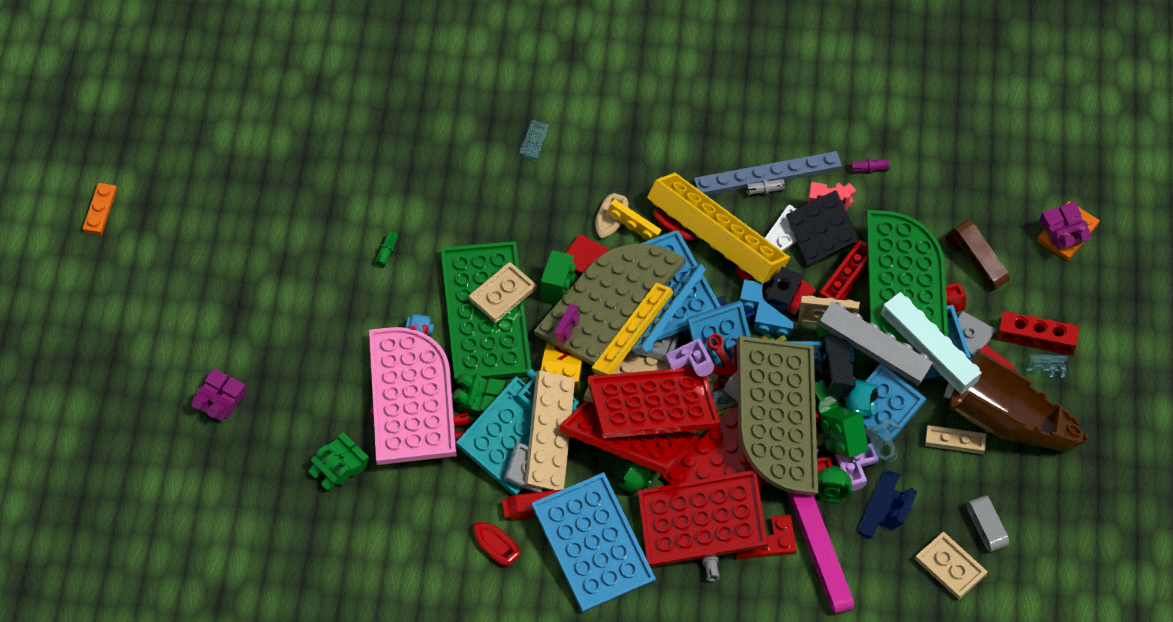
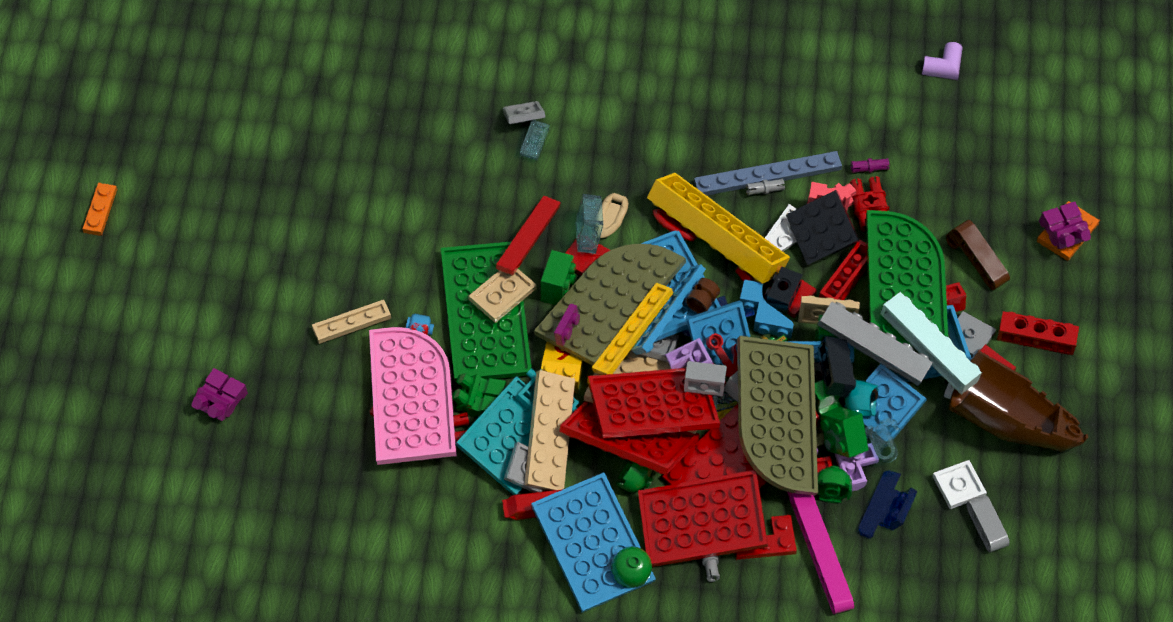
green hips [308,432,369,490] -> none
green axle [374,231,398,268] -> none
red piece [473,522,520,566] -> none
yellow plate [606,199,661,241] -> none
tan plate [915,532,988,600] -> none
tan plate [925,425,986,454] -> none
clear light blue plate [1026,354,1068,378] -> none
none -> tan plate [312,300,391,344]
none -> red tile [496,196,561,276]
none -> light grey plate [503,101,545,124]
none -> clear light blue window [575,194,603,254]
none -> green cylinder [611,546,652,588]
none -> light grey panel [684,361,727,396]
none -> reddish brown wheel [685,278,720,314]
none -> red pin [850,176,890,232]
none -> lavender brick [922,42,962,80]
none -> white plate [933,460,987,509]

